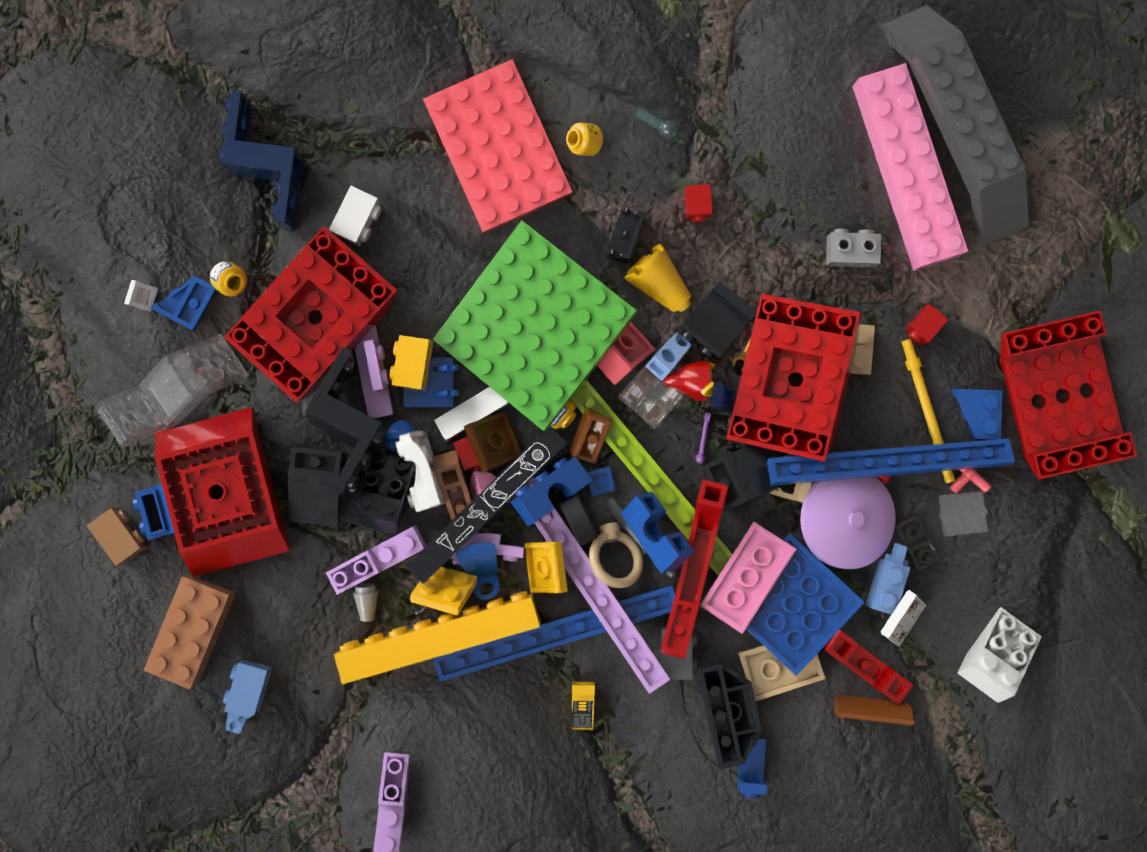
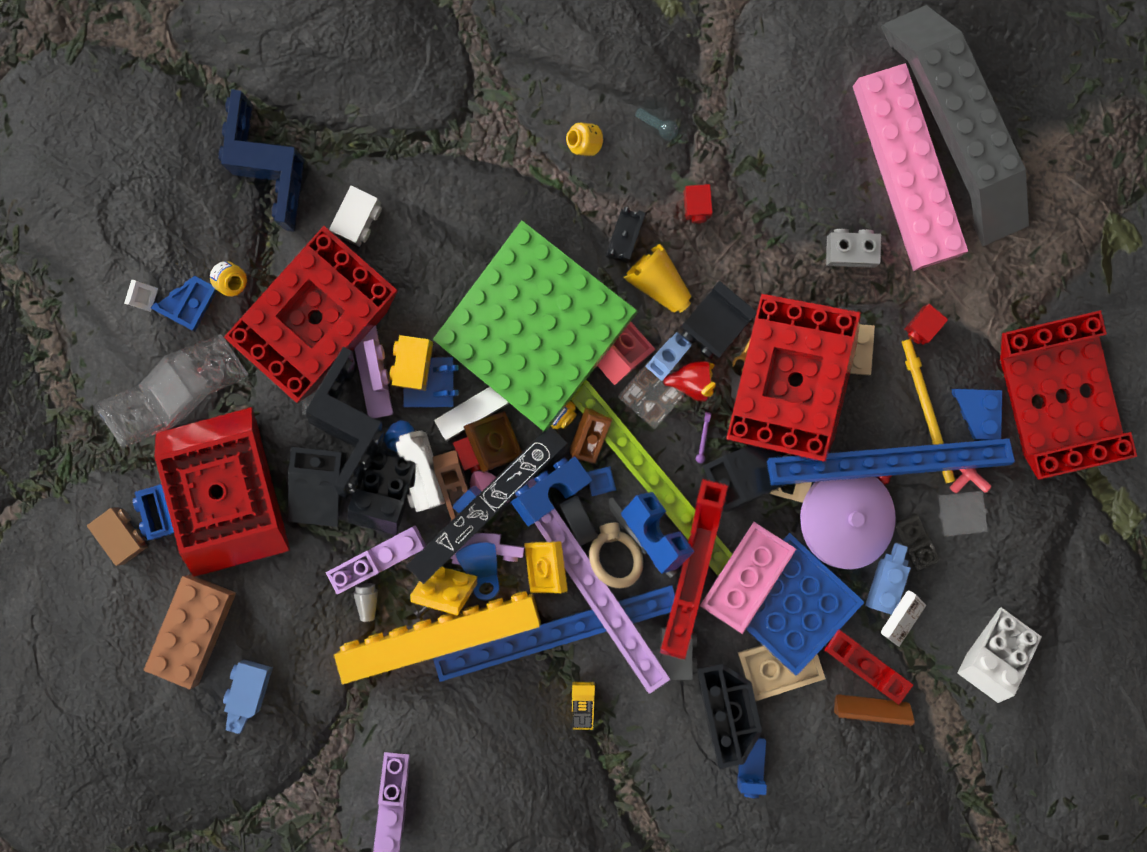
coral plate [423,59,572,234] -> none
clear blue tile [712,382,732,412] -> none
none -> blue tile [453,486,482,513]

